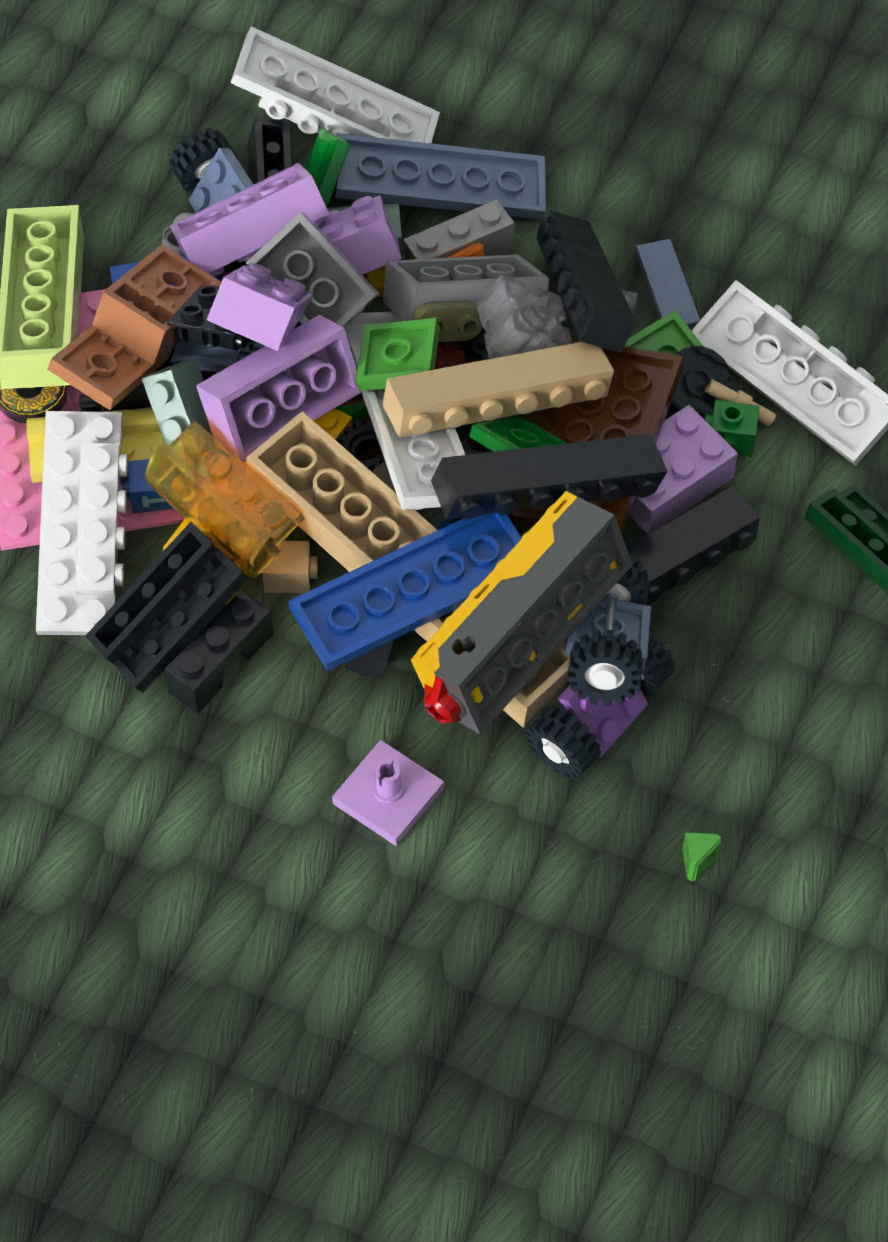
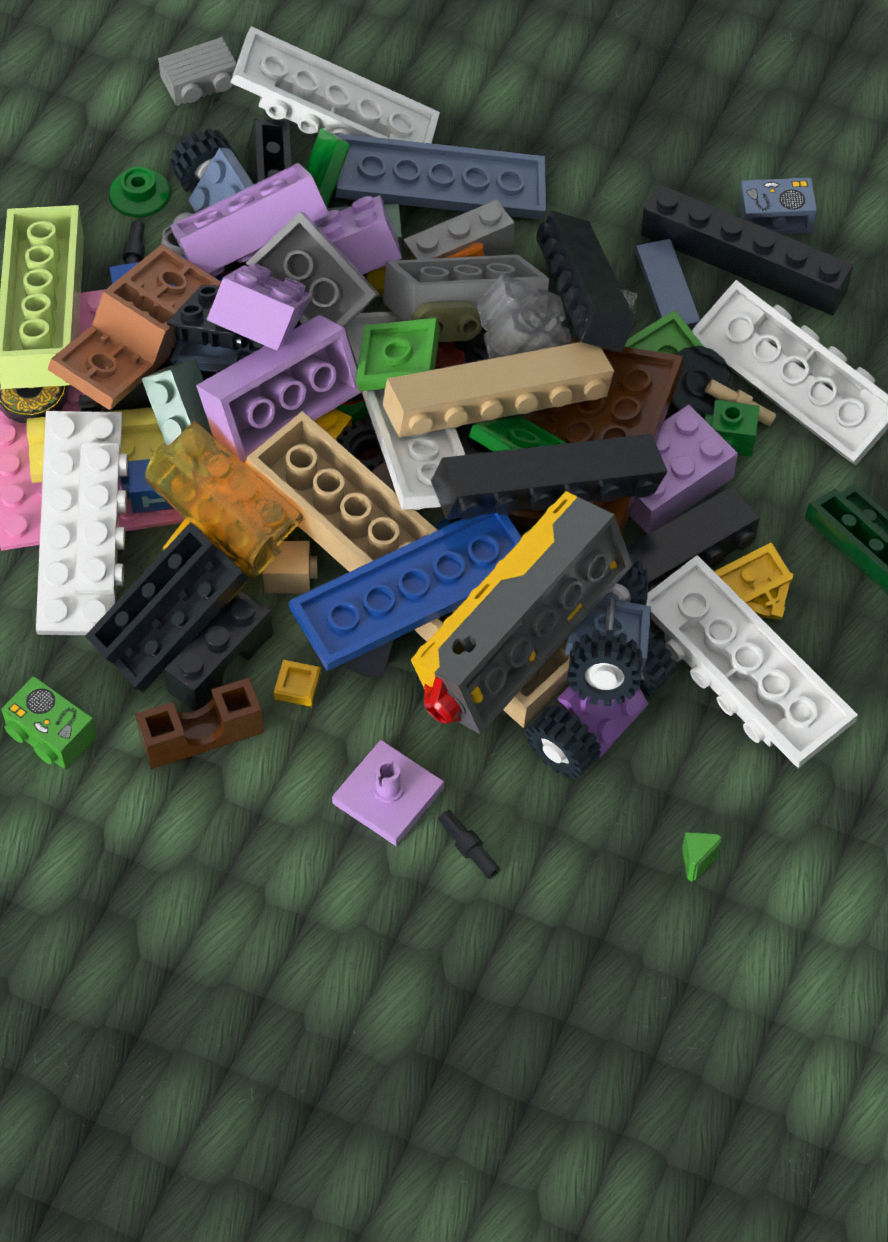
none -> bright green brick [1,676,97,770]
none -> green piece [109,166,171,218]
none -> black bar [122,221,145,264]
none -> reddish brown arch [135,678,264,769]
none -> light grey brick [158,37,237,106]
none -> yellow tile [273,660,321,707]
none -> black bar [438,810,500,879]
none -> black brick [641,184,853,316]
none -> white plate [646,555,858,768]
none -> yellow slope [714,542,793,620]
none -> sand blue brick [738,177,817,234]

